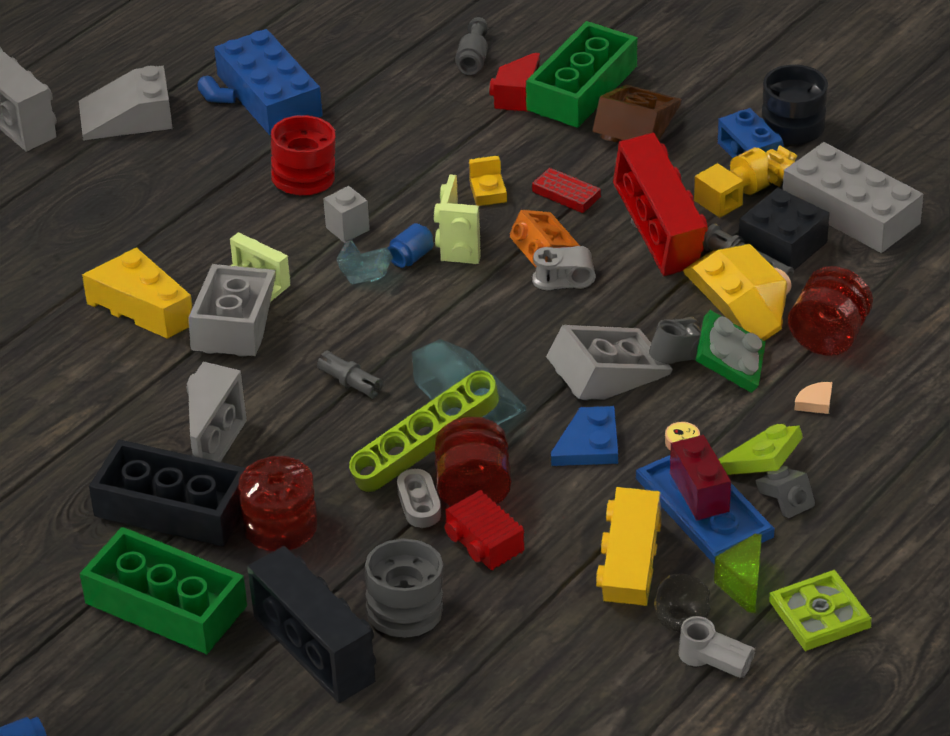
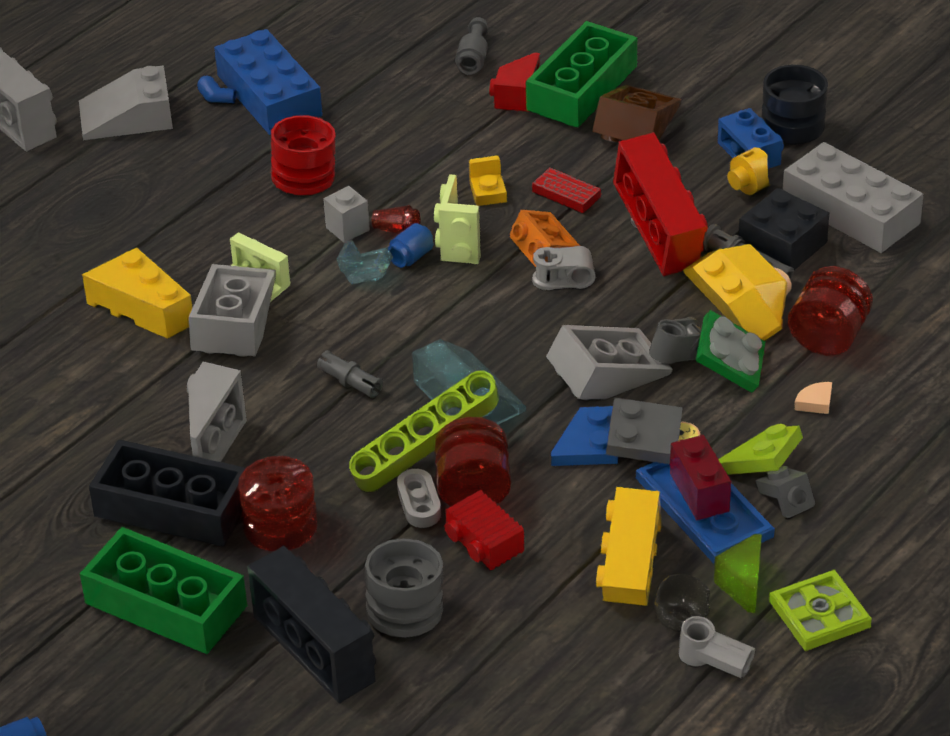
yellow brick [694,163,744,218] -> none
yellow gear [766,146,797,187] -> none
none -> clear red cone [371,205,421,234]
none -> dark grey plate [606,398,683,464]

